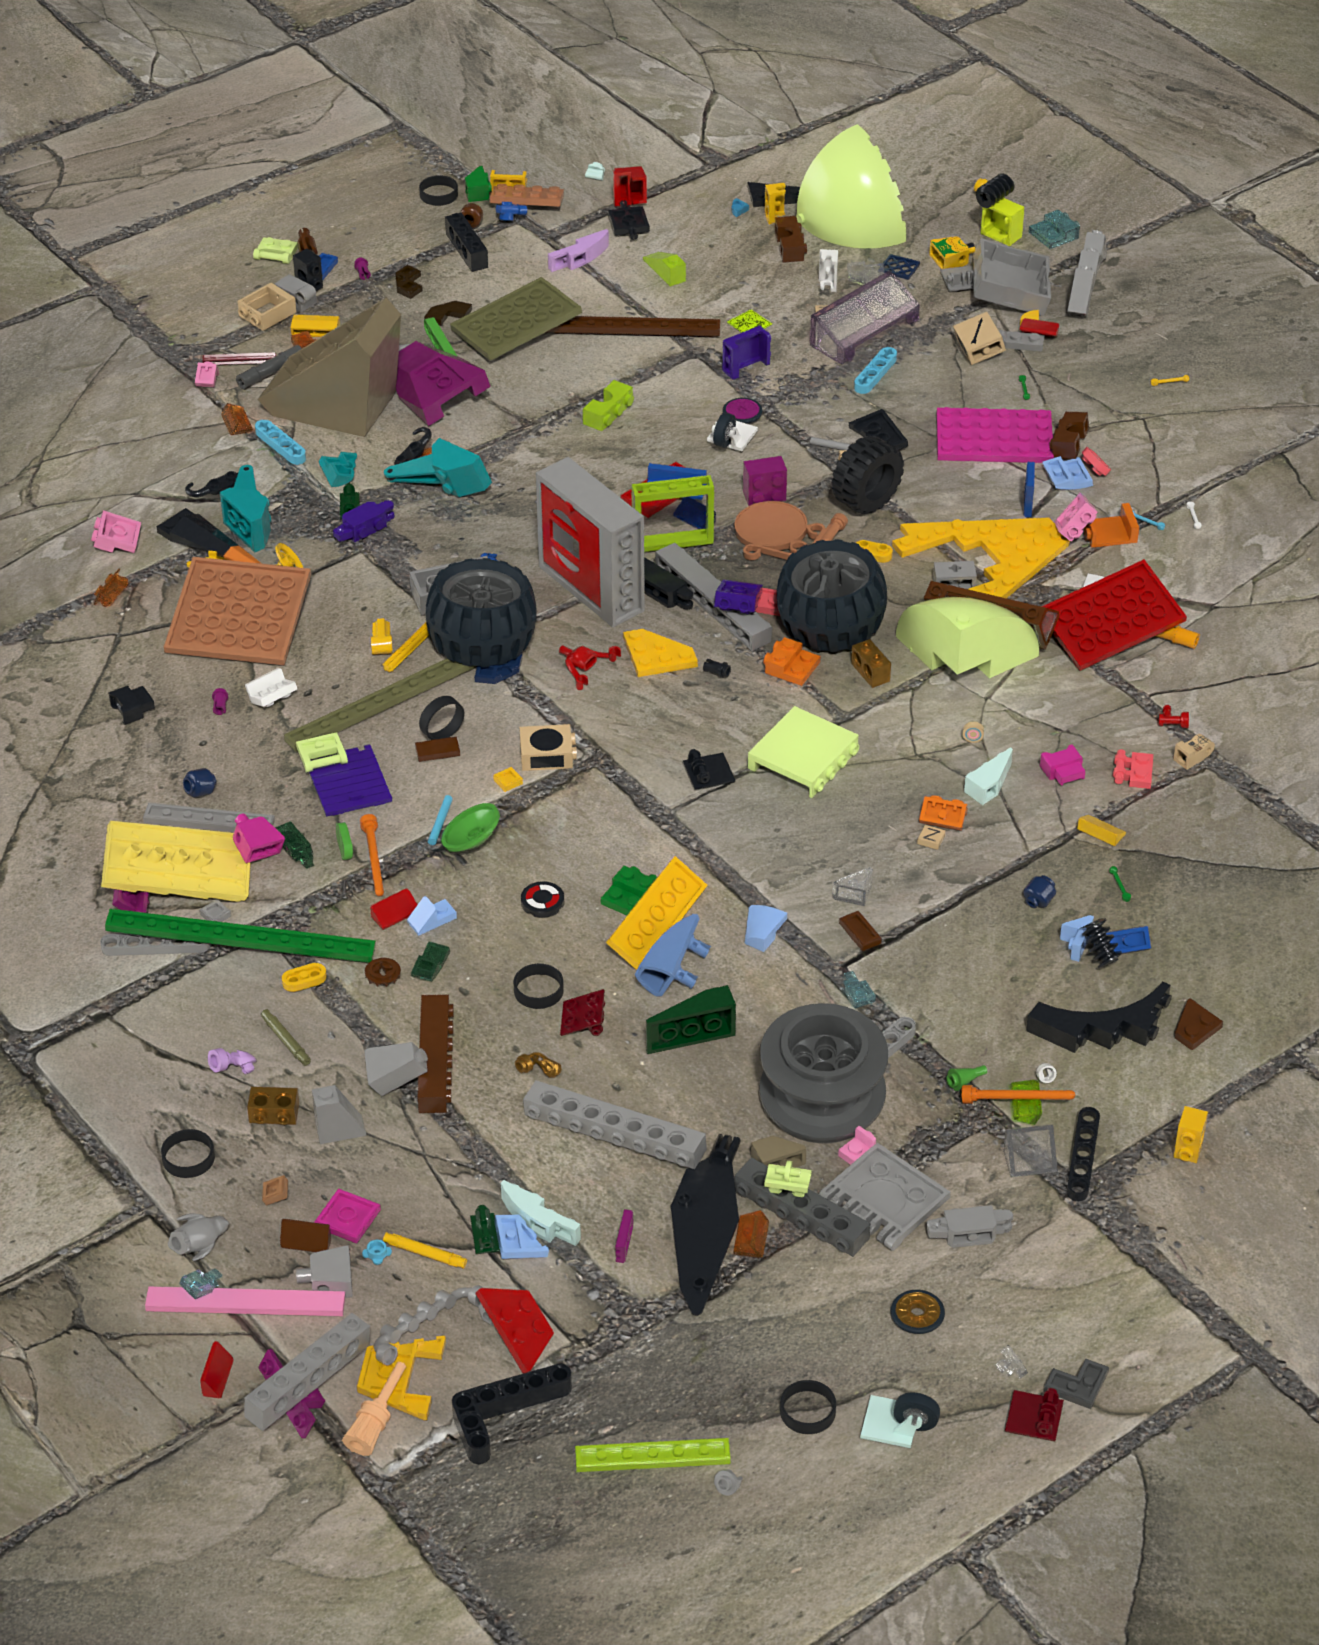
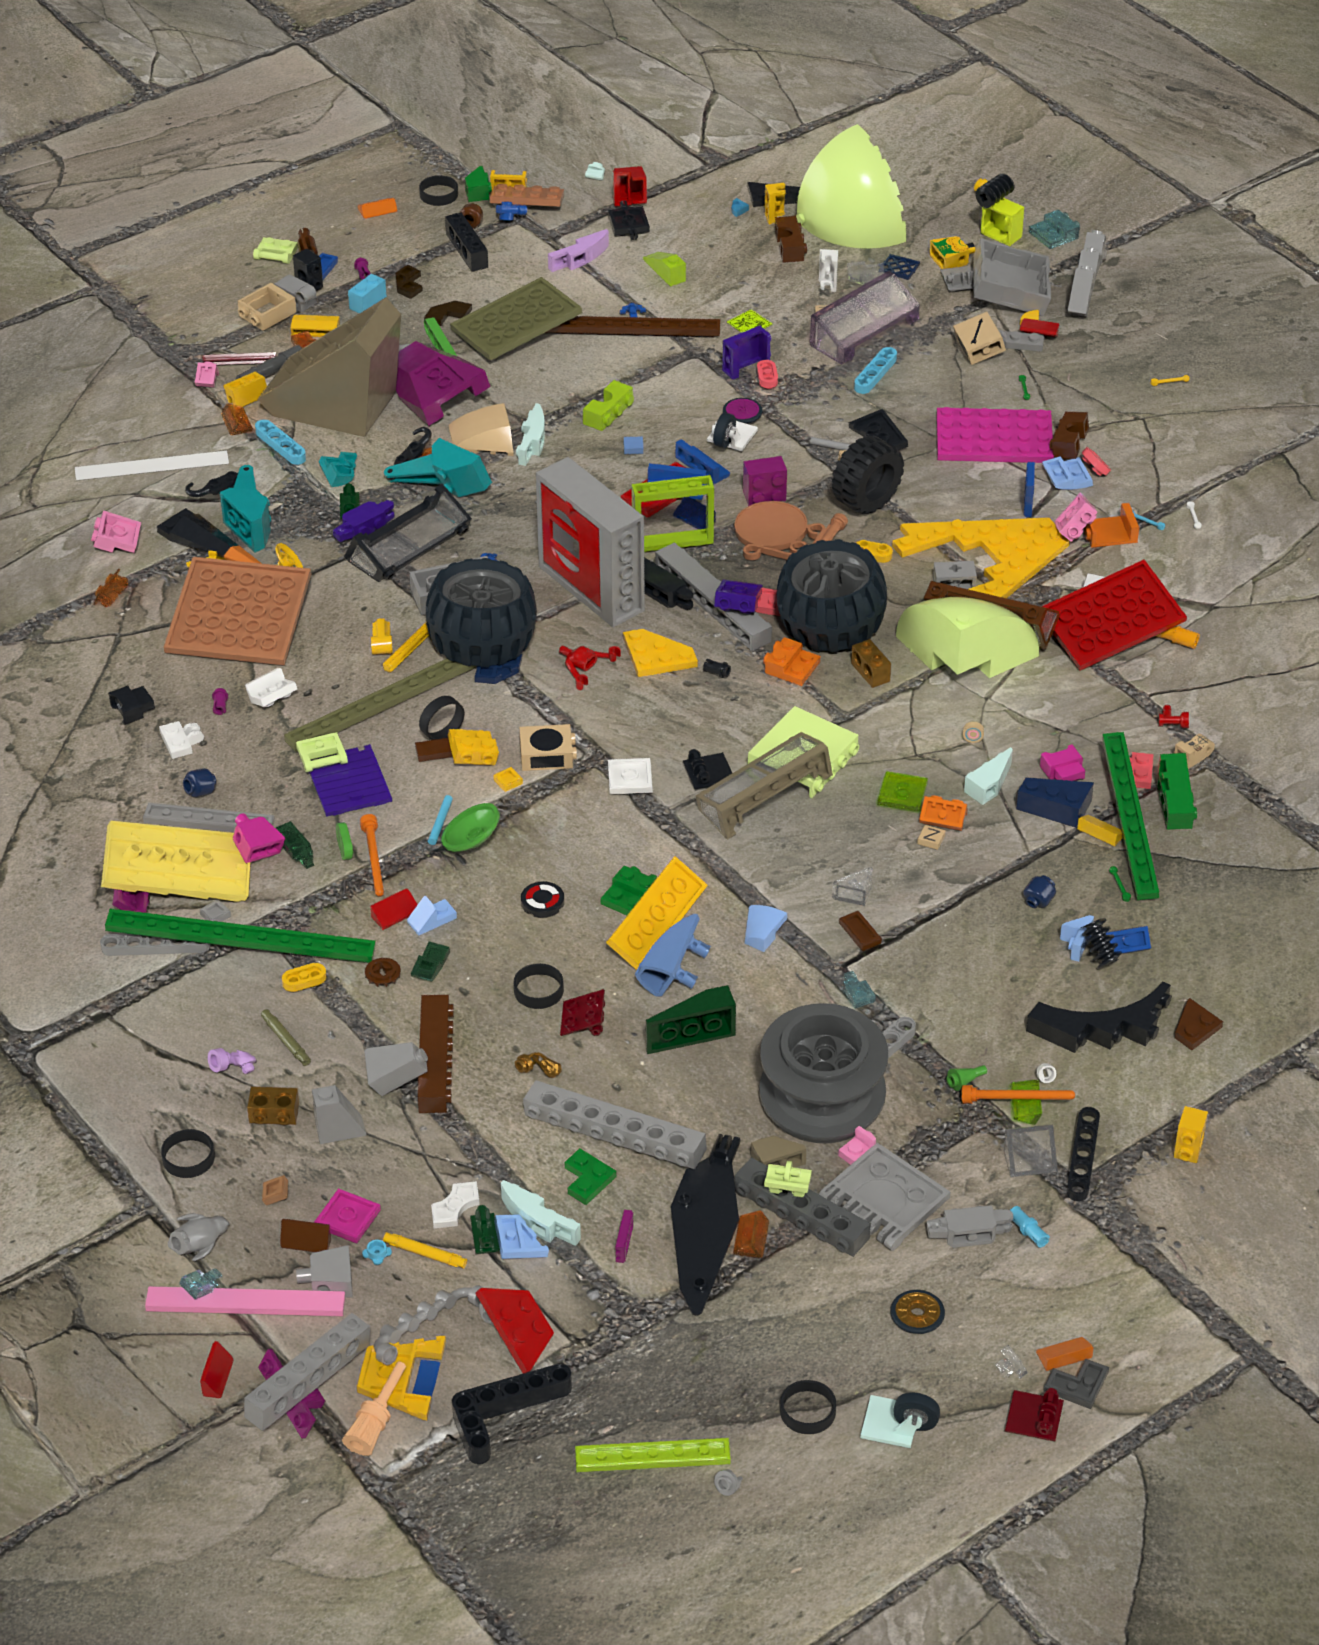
none -> white sticker [75,451,229,480]
none -> white hinge [159,721,204,759]
none -> yellow hinge [223,372,267,409]
none -> windscreen [344,483,472,582]
none -> medium azure brick [348,274,386,313]
none -> orange slope [357,198,397,218]
none -> blue sticker [412,1360,440,1397]
none -> white tile [431,1181,479,1229]
none -> tan wedge [448,403,514,456]
none -> yellow plate [448,729,499,765]
none -> light aqua slope [516,403,545,466]
none -> green plate [564,1148,617,1205]
none -> white plate [608,758,653,794]
none -> blue piece [620,303,646,317]
none -> medium blue tile [624,436,643,454]
none -> blue panel [676,439,730,485]
none -> dark tan windscreen [696,732,833,840]
none -> coral plate [757,360,778,389]
none -> clear neon green plate [877,771,928,812]
none -> medium azure pin [1010,1206,1050,1248]
none -> dark blue wedge [1016,777,1094,828]
none -> orange slope [1036,1337,1094,1371]
none -> green plate [1102,732,1159,900]
none -> green wedge [1156,753,1197,830]

